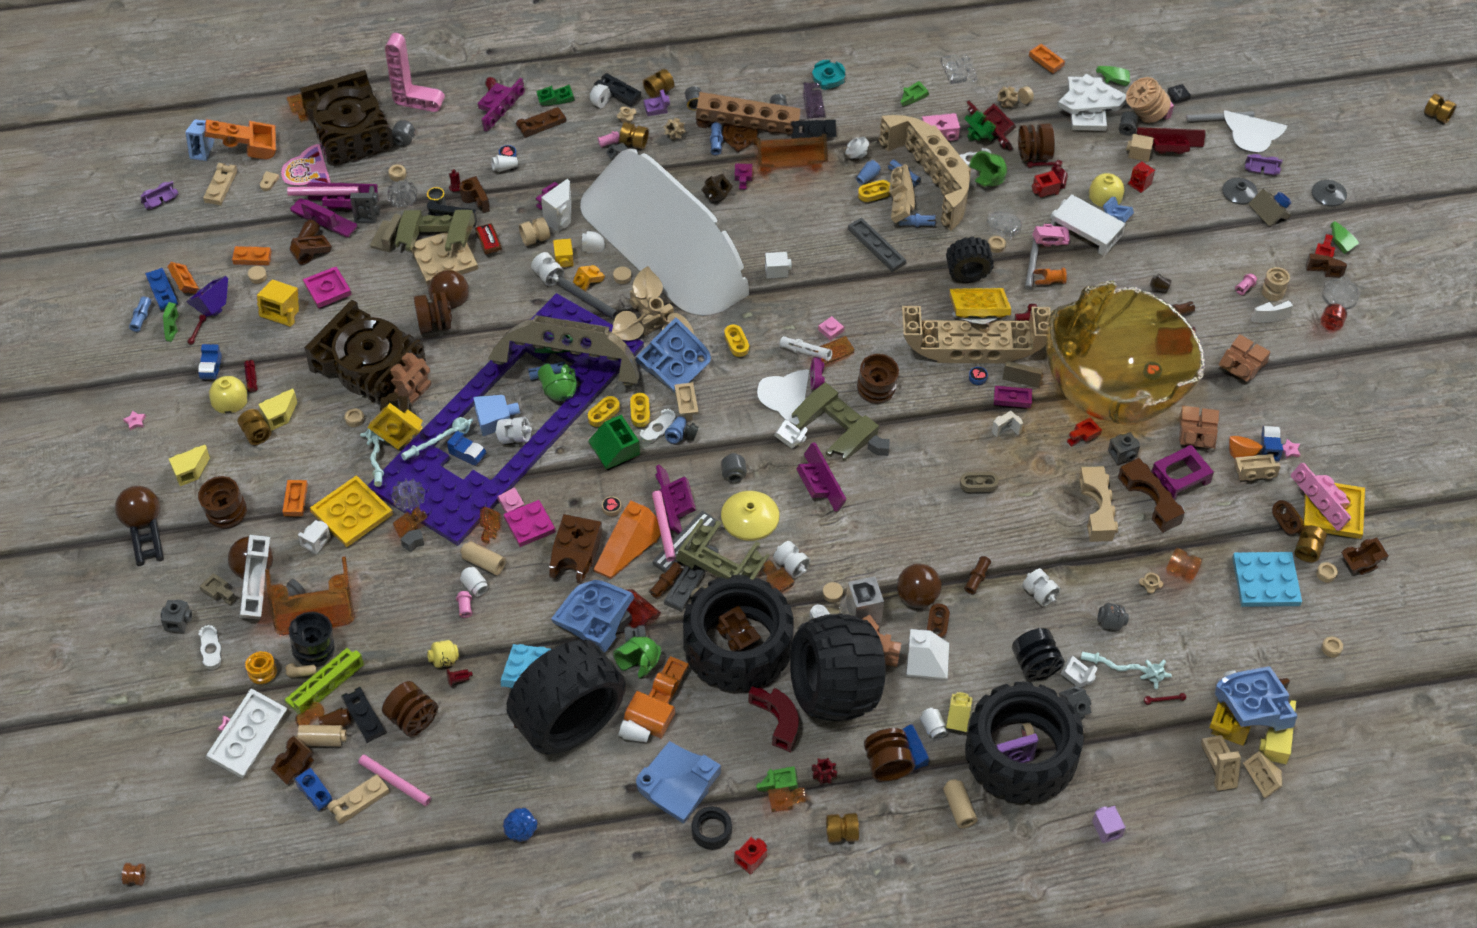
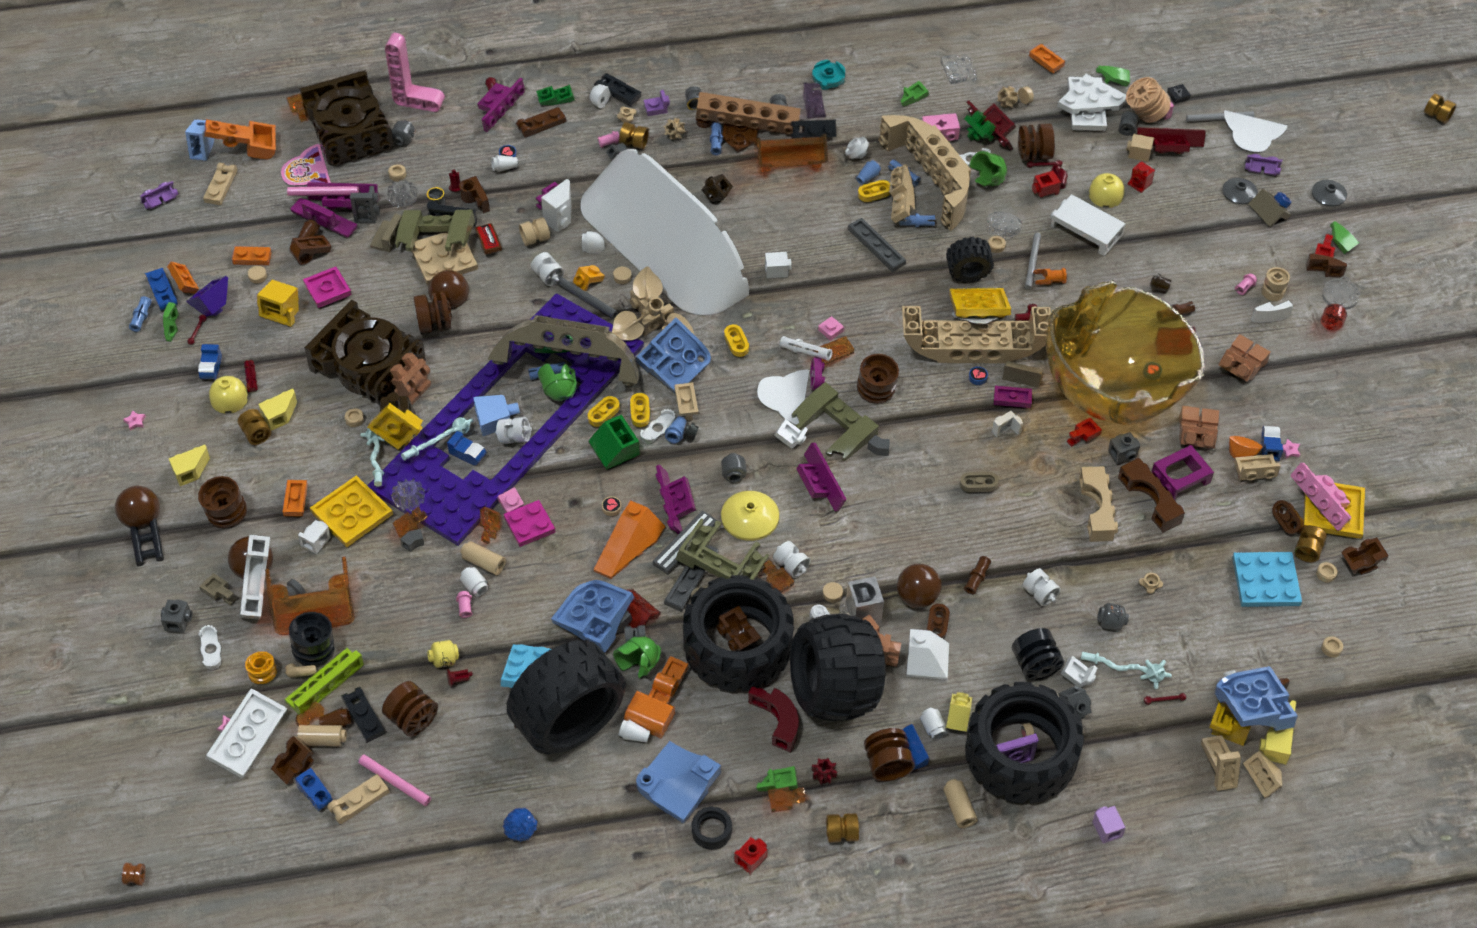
tan piece [260,171,279,191] -> none
reddish brown brick [549,514,602,584] -> none
yellow brick [553,238,574,268] -> none
pearl gold wheel [643,69,675,98] -> none
reddish brown pin [649,562,684,599] -> none
bright pink piece [652,491,676,562] -> none
magenta plate [734,163,752,190] -> none
bright pink piece [1032,224,1070,247] -> none
medium blue bracket [1103,197,1134,223] -> none
clear orange wheel [1166,547,1203,582] -> none

